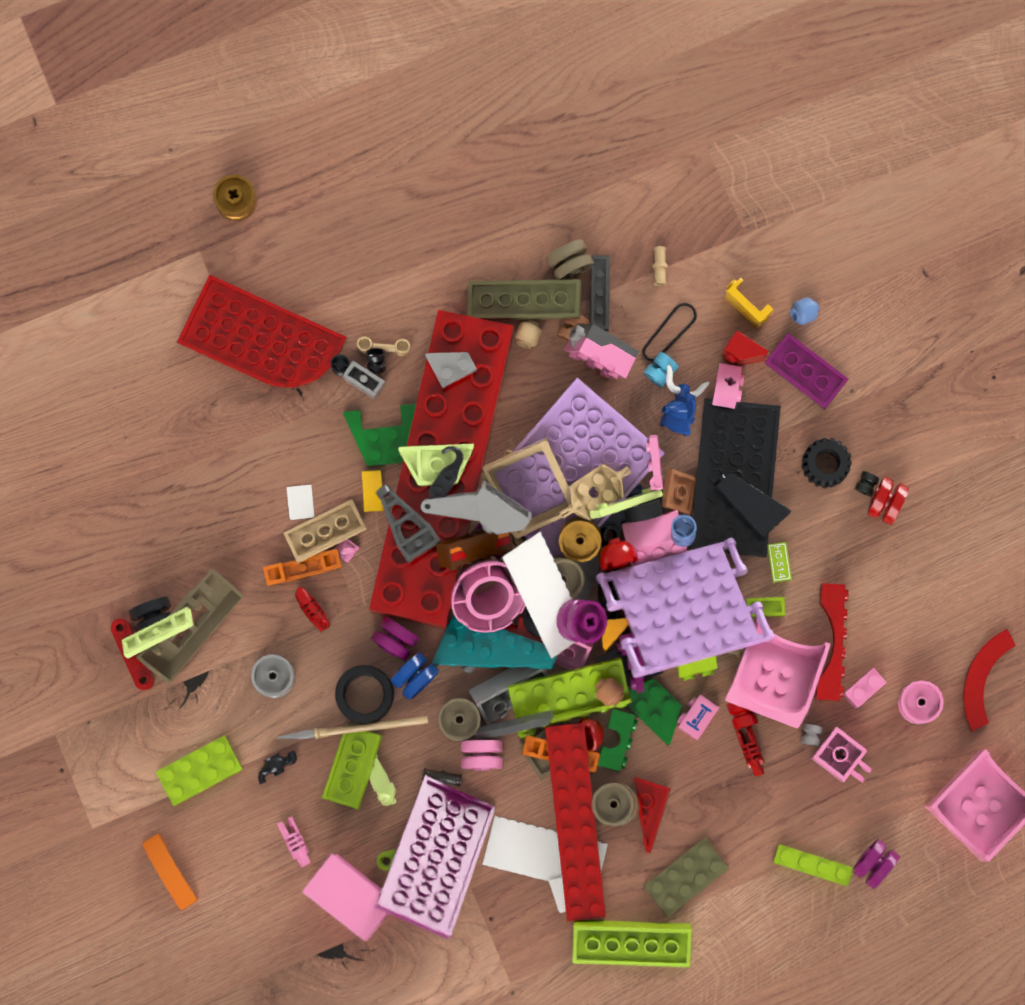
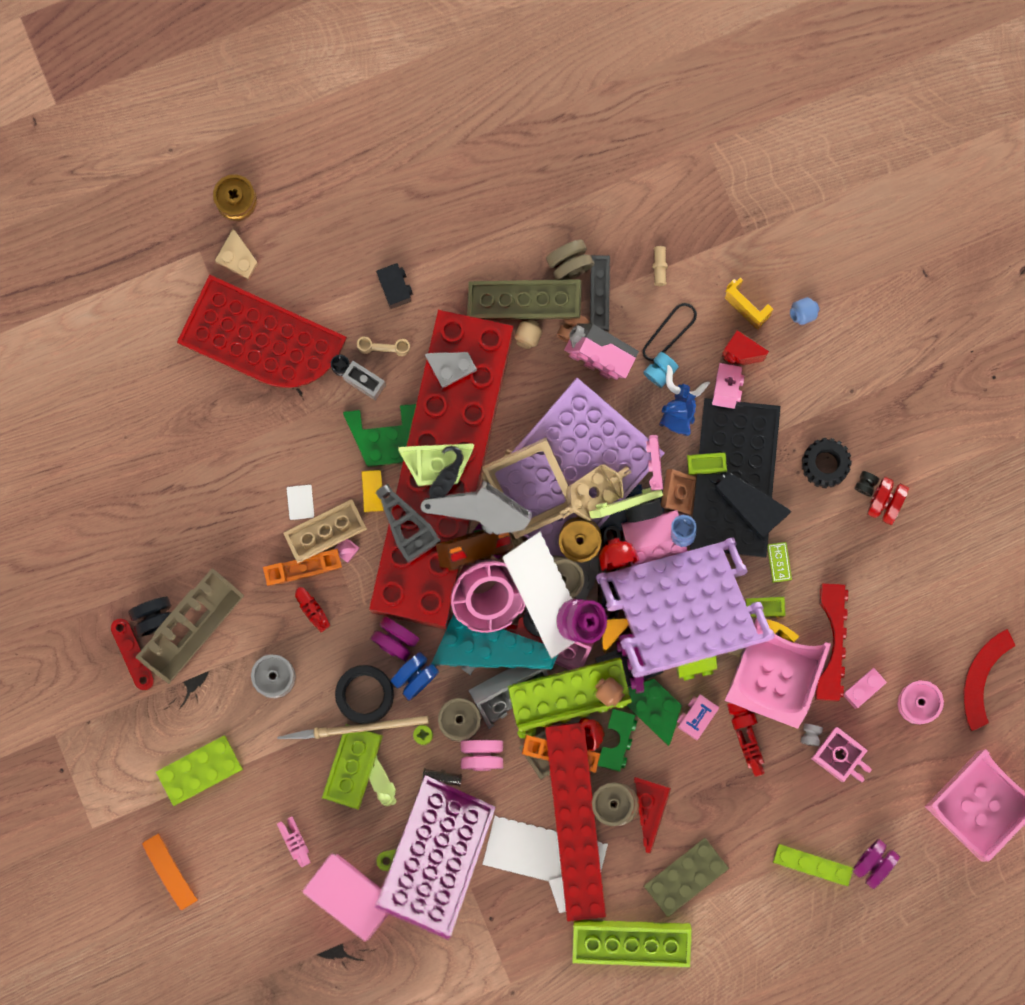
yellowish green plate [122,607,193,658] -> none
black piece [258,750,297,785] -> none
black wheel [366,348,386,374] -> none
dark grey tile [475,710,553,740] -> none
magenta plate [764,333,849,410] -> none
none -> tan wing [215,229,258,280]
none -> black brick [376,263,413,309]
none -> lime wheel [413,725,433,745]
none -> lime tile [687,452,727,475]
none -> yellow slope [766,619,799,643]

